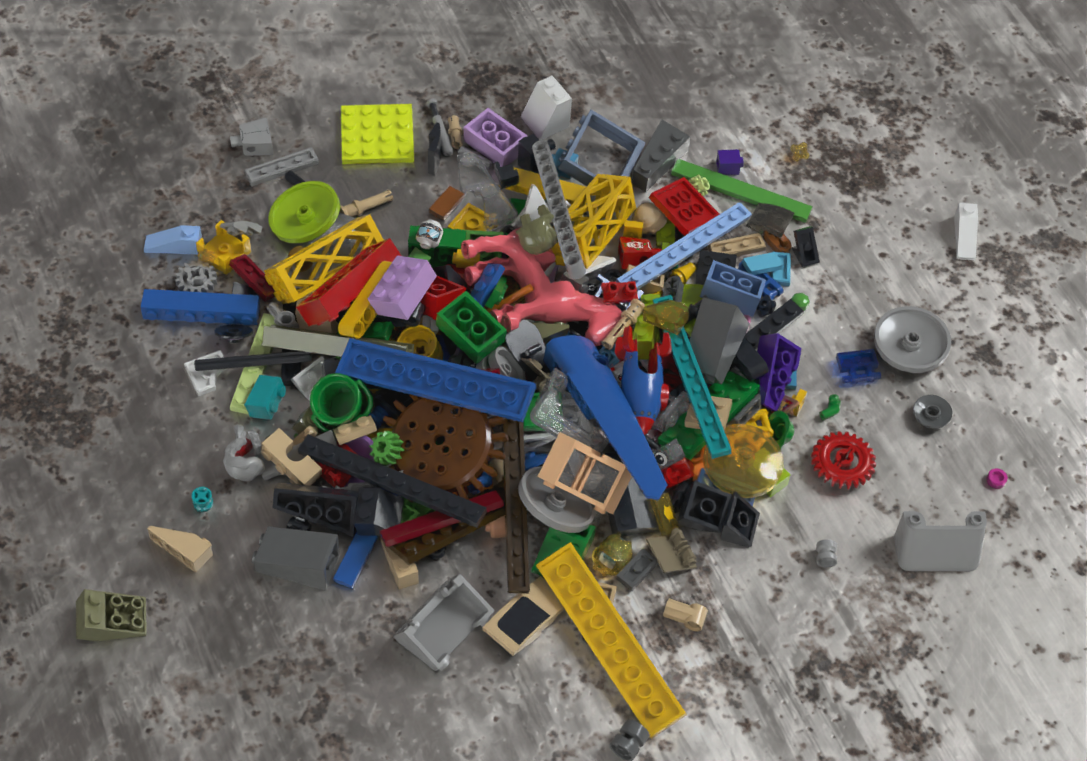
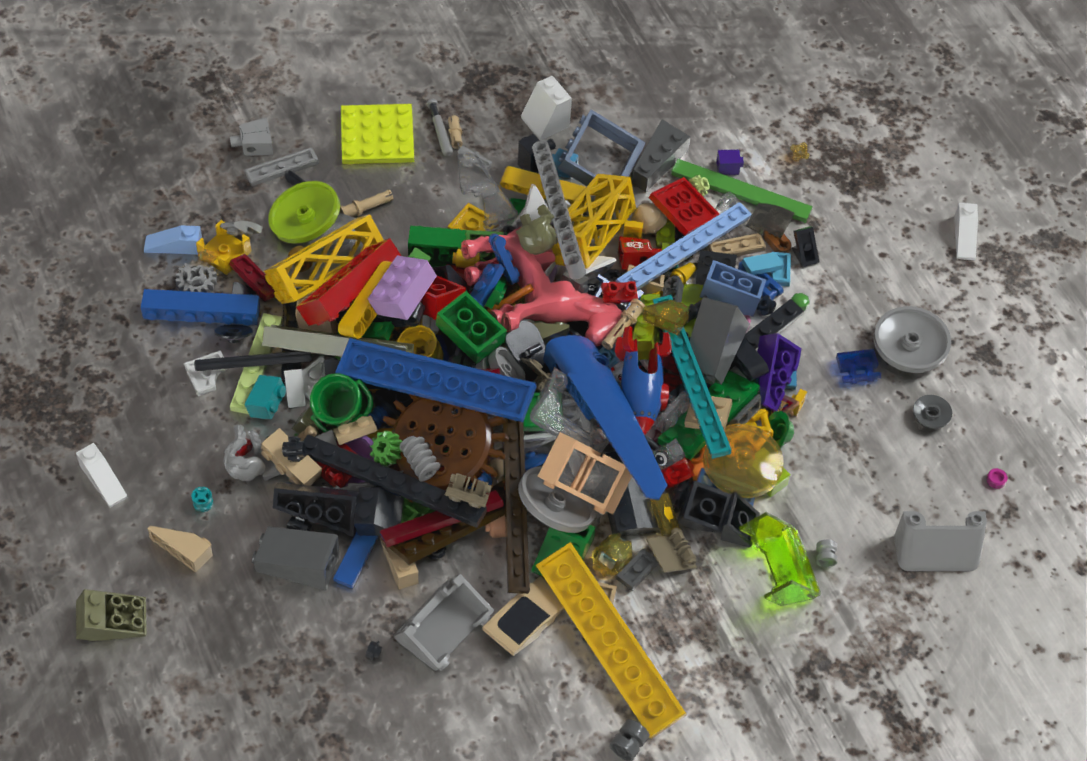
light grey axle [267,302,299,328] -> none
head [416,220,443,249] -> none
black slope [428,122,441,175] -> none
dark orange tile [429,186,465,221] -> none
lavender brick [463,108,527,167] -> none
black panel [495,161,519,189] -> none
tan piece [663,598,708,631] -> none
red gear [811,431,877,490] -> none
green arm [819,394,841,420] -> none
none -> white slope [76,443,128,508]
none -> black gear [282,436,306,462]
none -> white sticker [284,369,306,408]
none -> black plate [365,640,383,661]
none -> light grey piece [399,436,440,482]
none -> dark tan hinge [445,473,492,508]
none -> blue plate [488,233,520,285]
none -> clear cone [715,192,738,214]
none -> clear neon green windscreen [739,512,821,606]

